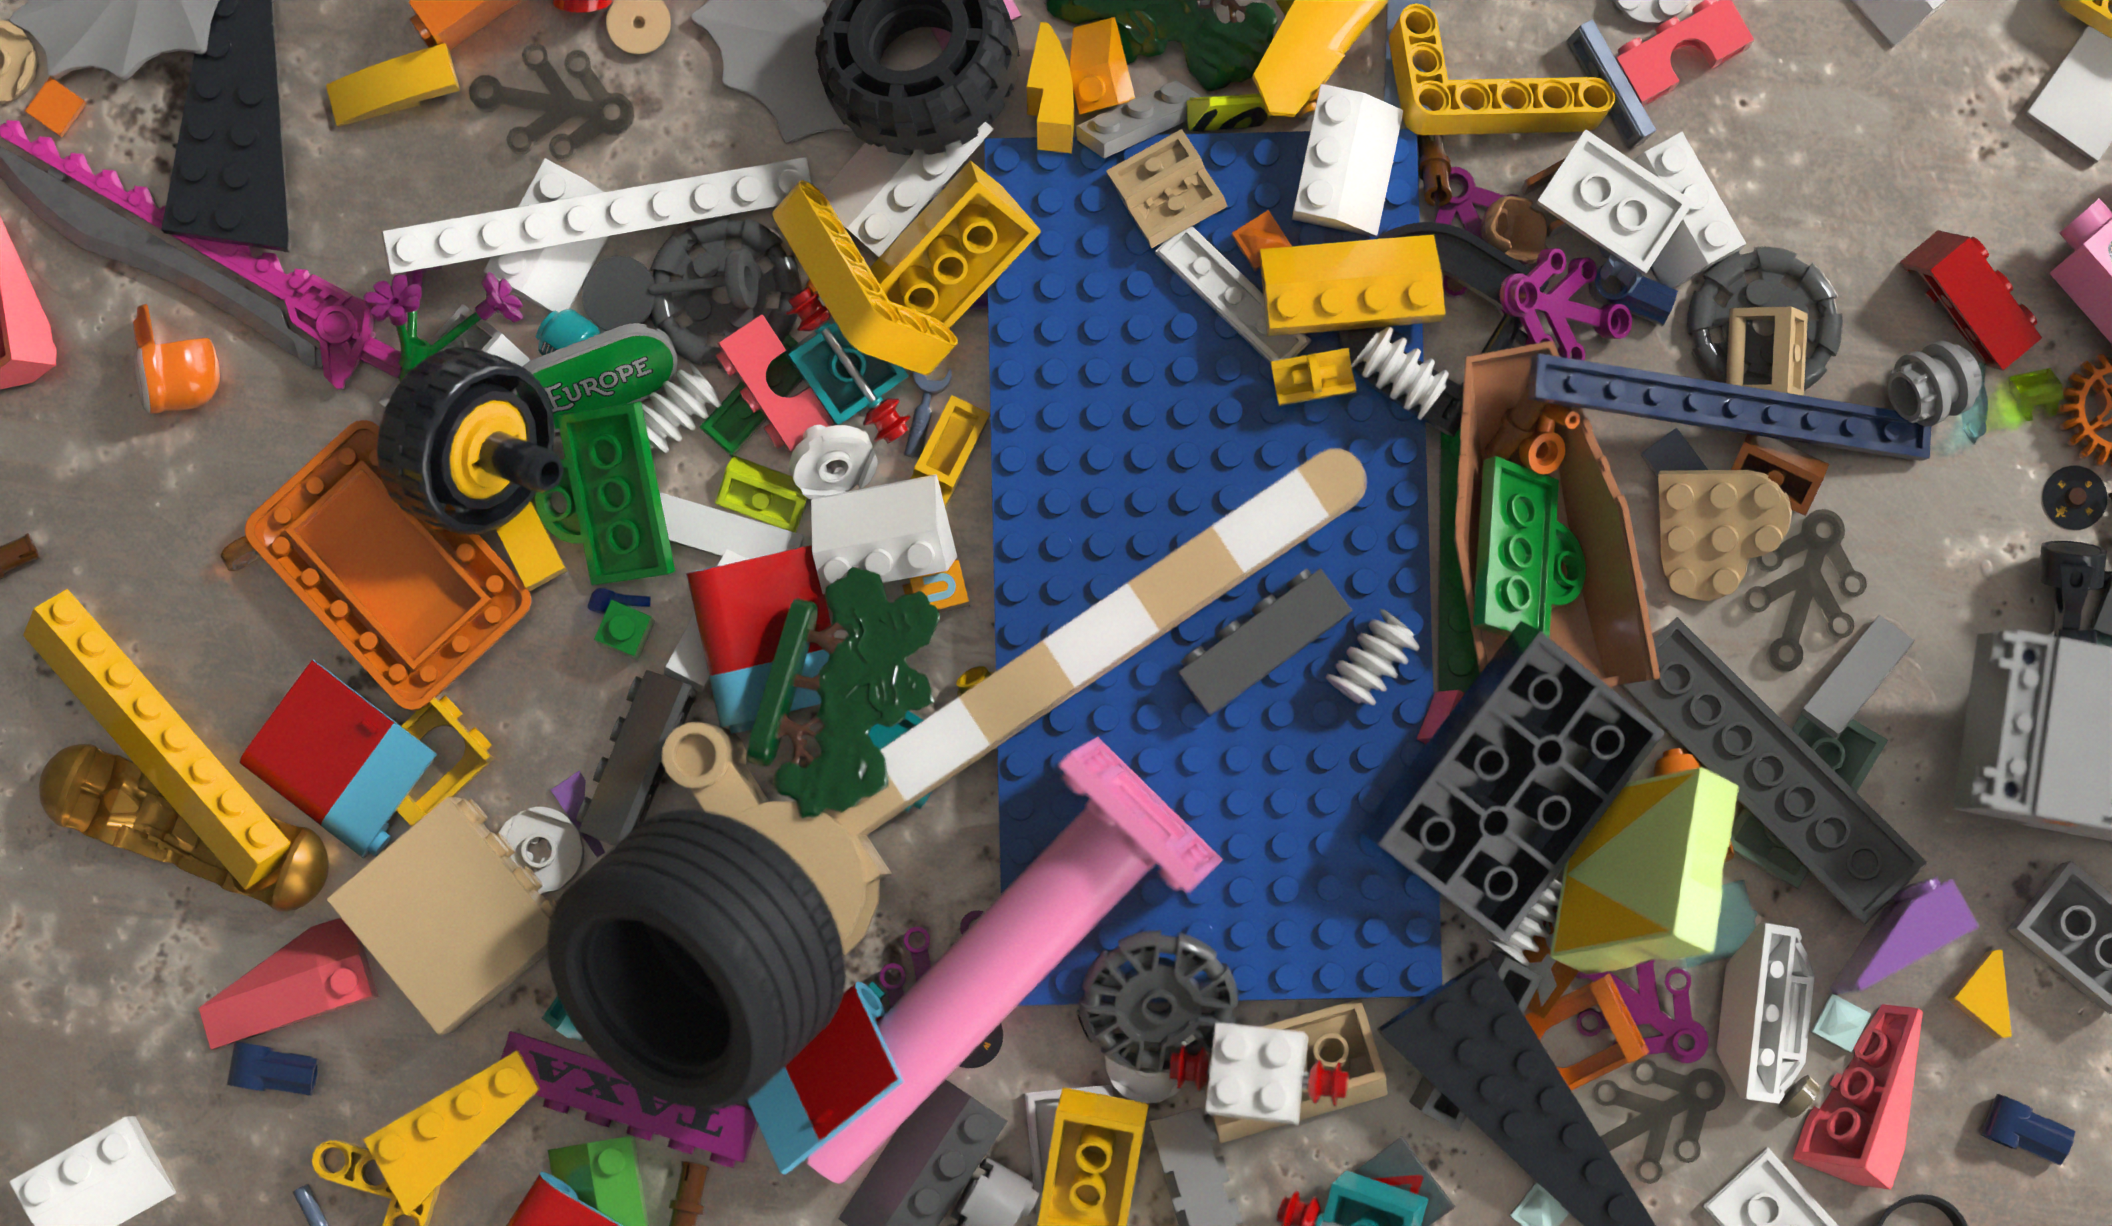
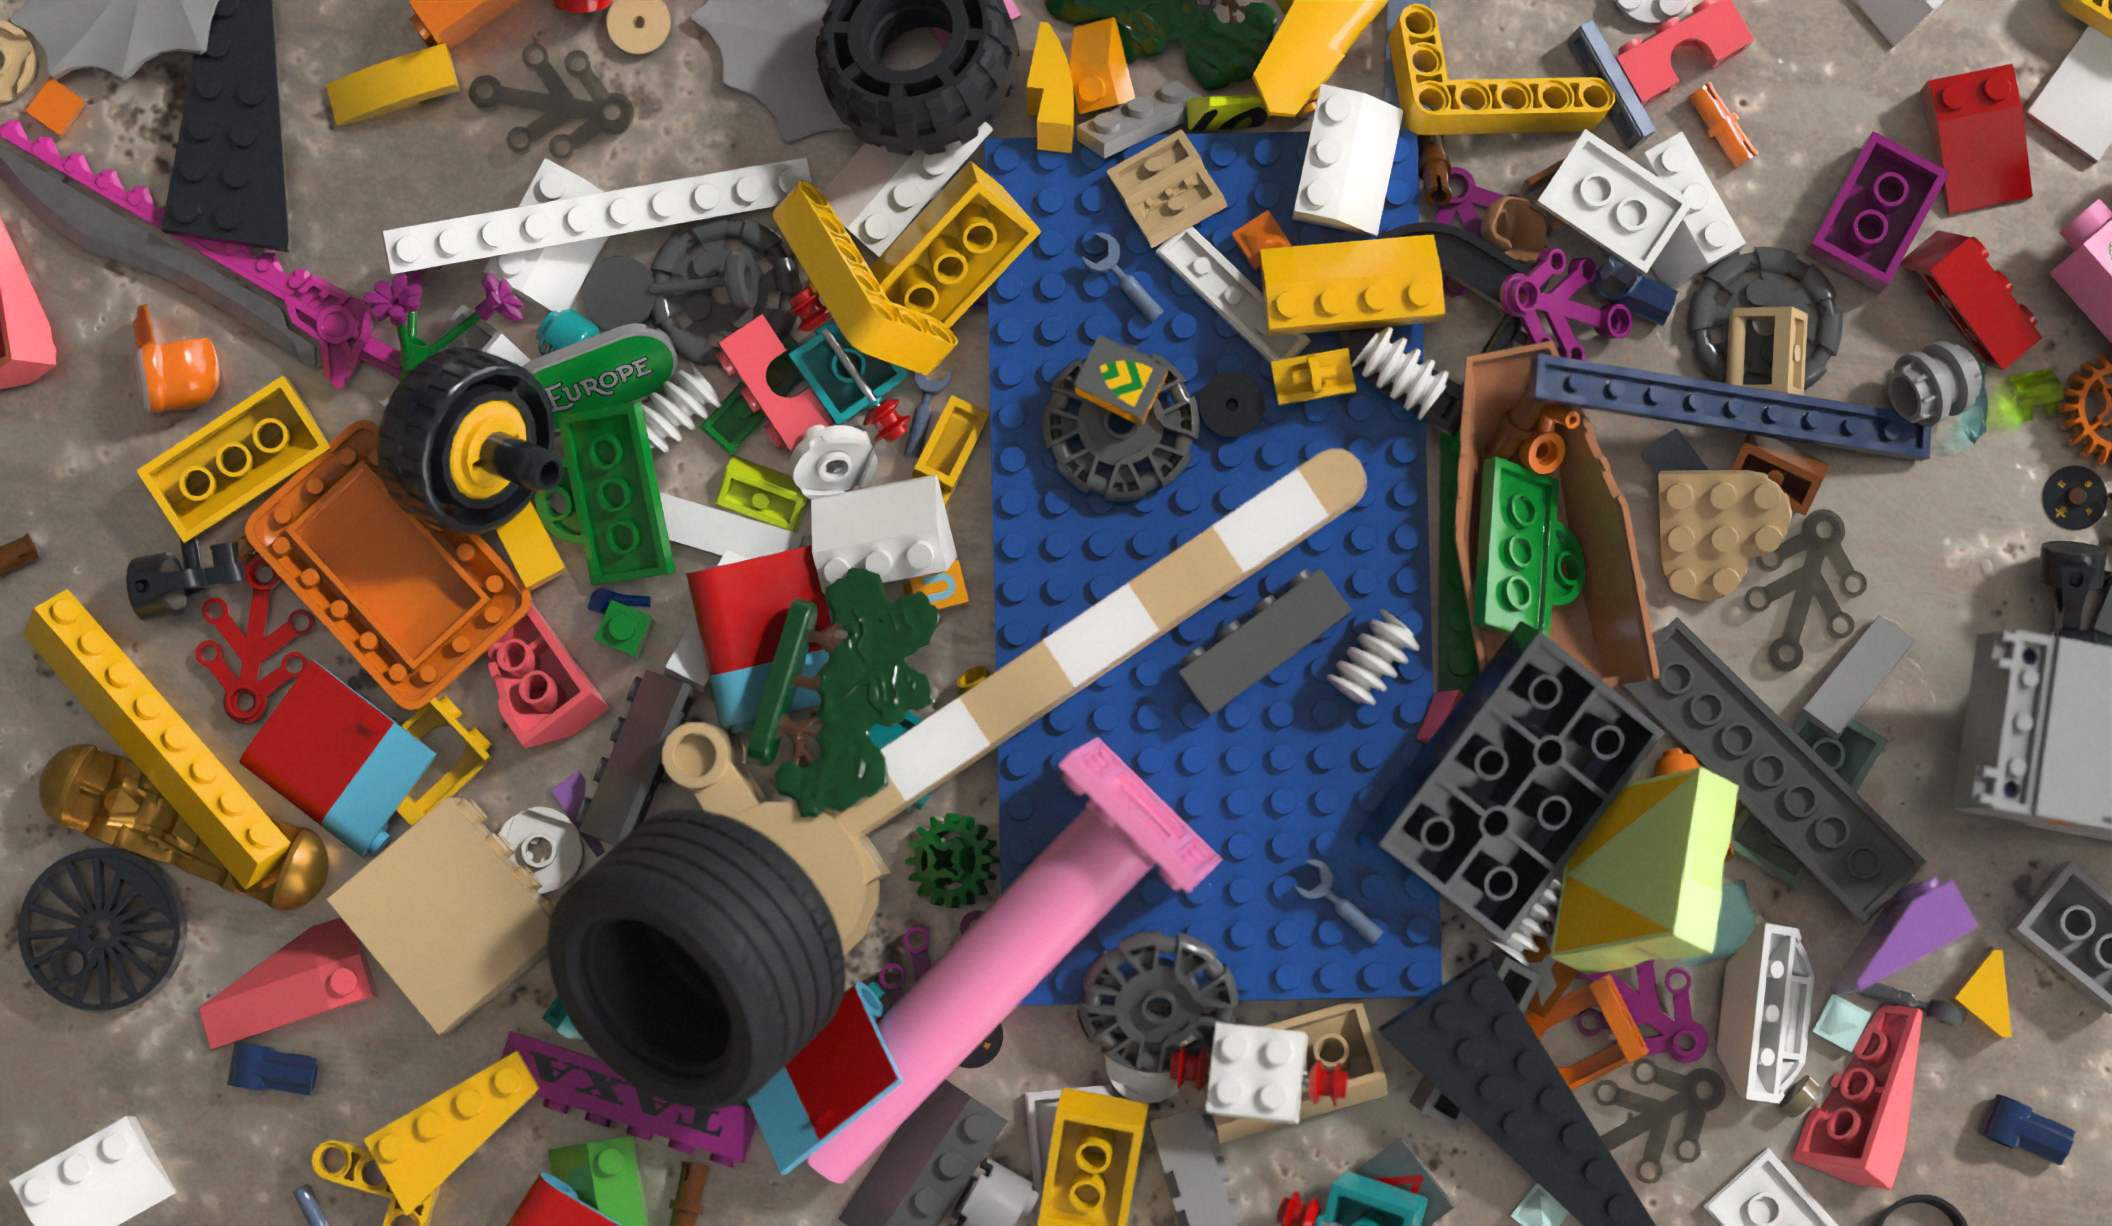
none -> black piece [18,848,187,1014]
none -> black piece [126,536,247,622]
none -> yellow slope [136,375,331,544]
none -> red plant [195,555,316,724]
none -> coral wedge [487,602,610,748]
none -> green gear [905,813,1000,908]
none -> dark grey plate [1042,345,1200,502]
none -> piece [1075,336,1168,427]
none -> sand blue piece [1082,232,1164,323]
none -> black piece [1199,372,1265,437]
none -> sand blue piece [1294,859,1384,945]
none -> orange pin [1687,82,1758,168]
none -> magenta brick [1805,131,1950,293]
none -> dark grey piece [1861,982,1967,1027]
none -> red slope [1920,64,2033,215]

